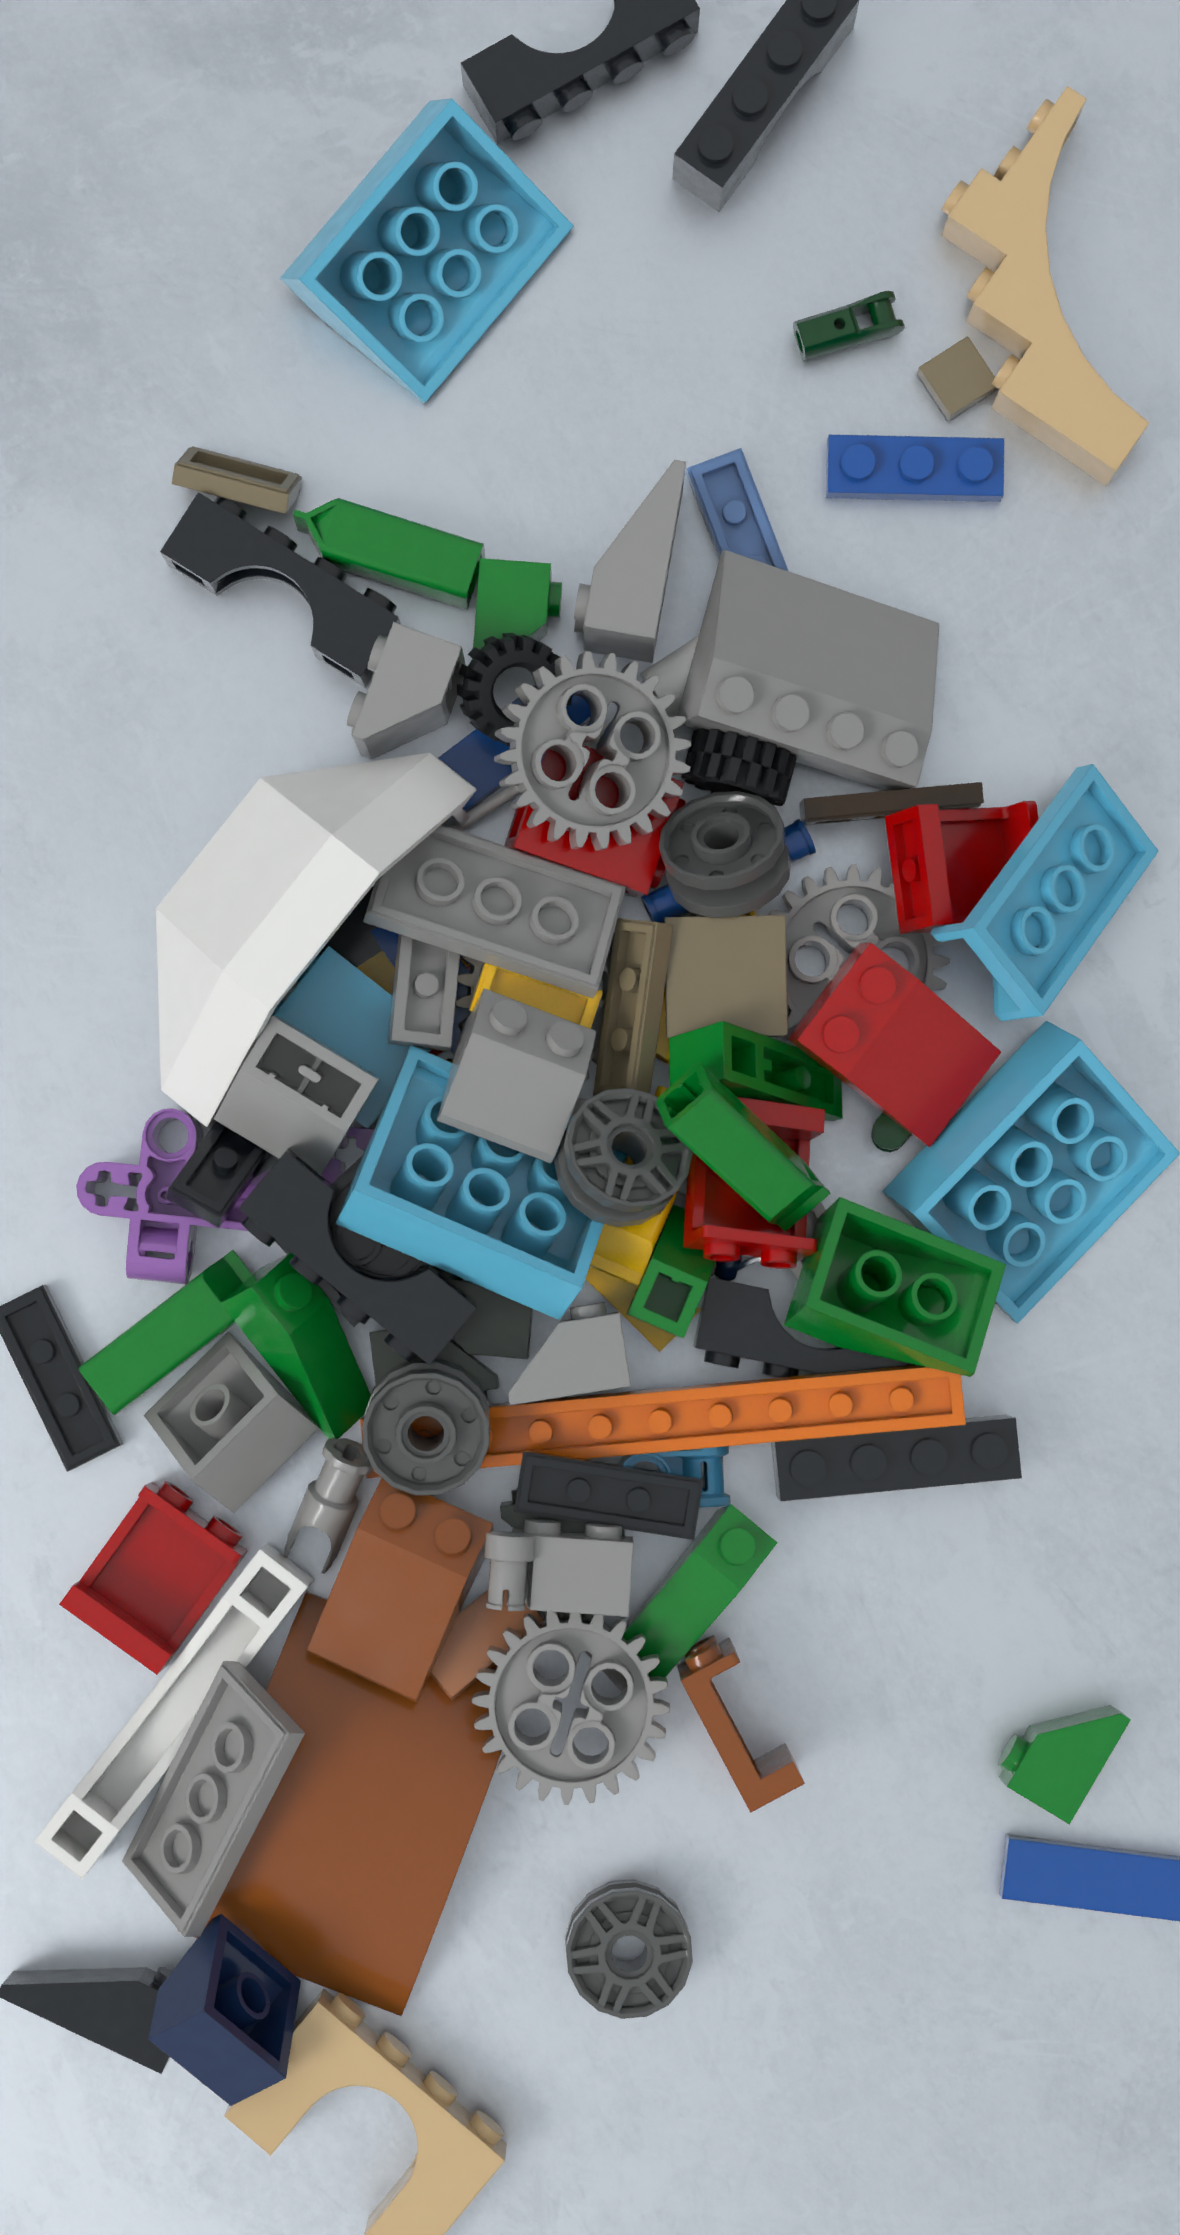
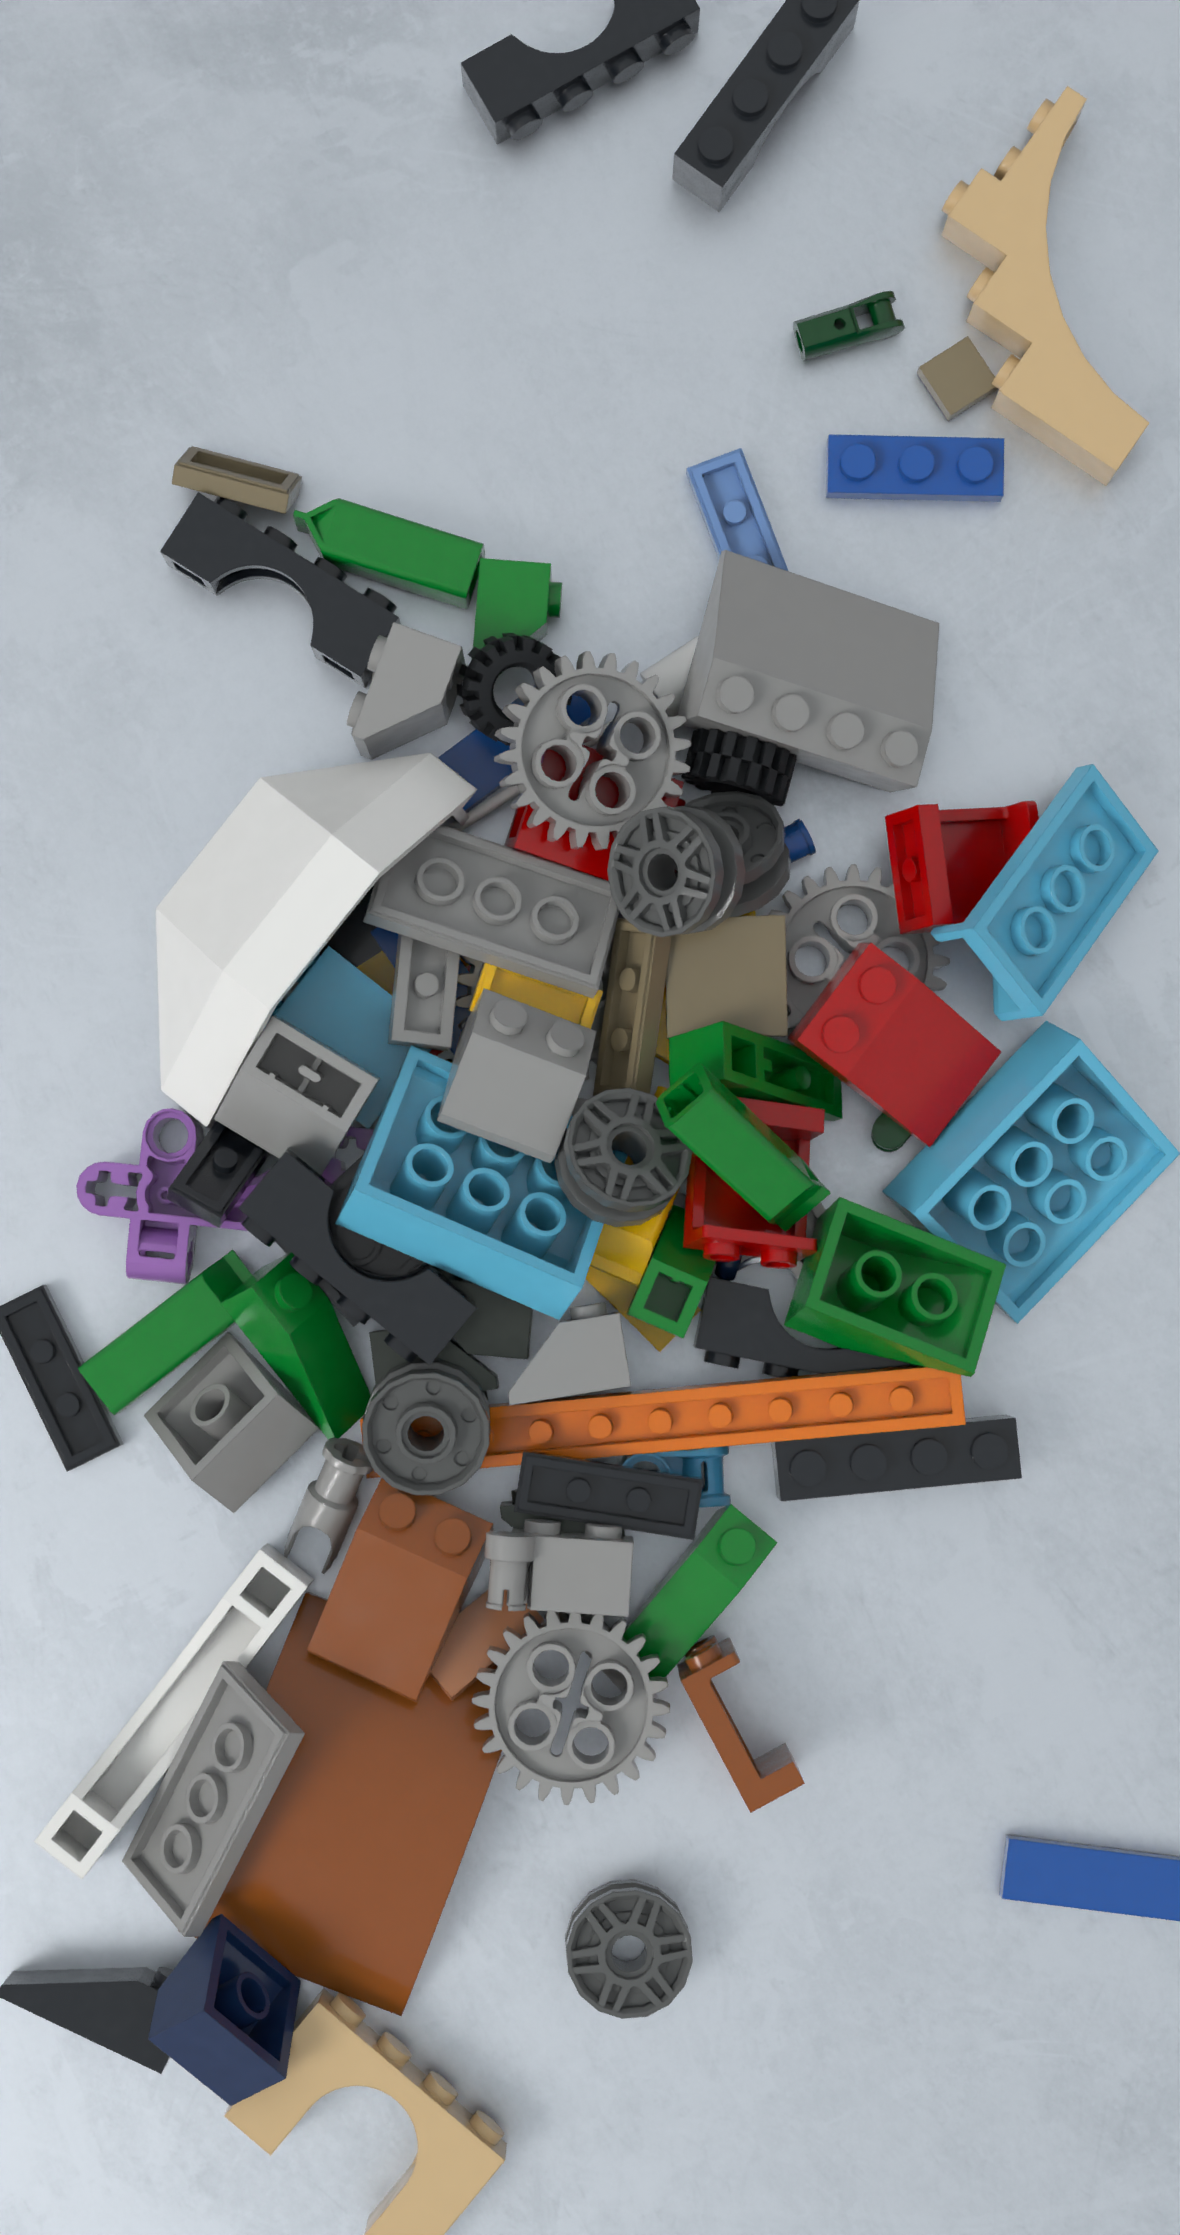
red panel [59,1481,249,1675] -> none
medium azure slope [279,98,574,403] -> none
light grey slope [574,460,686,663] -> none
dark brown tile [799,782,984,826] -> none
green slope [998,1705,1131,1825] -> none
none -> dark grey wheel [607,805,746,937]

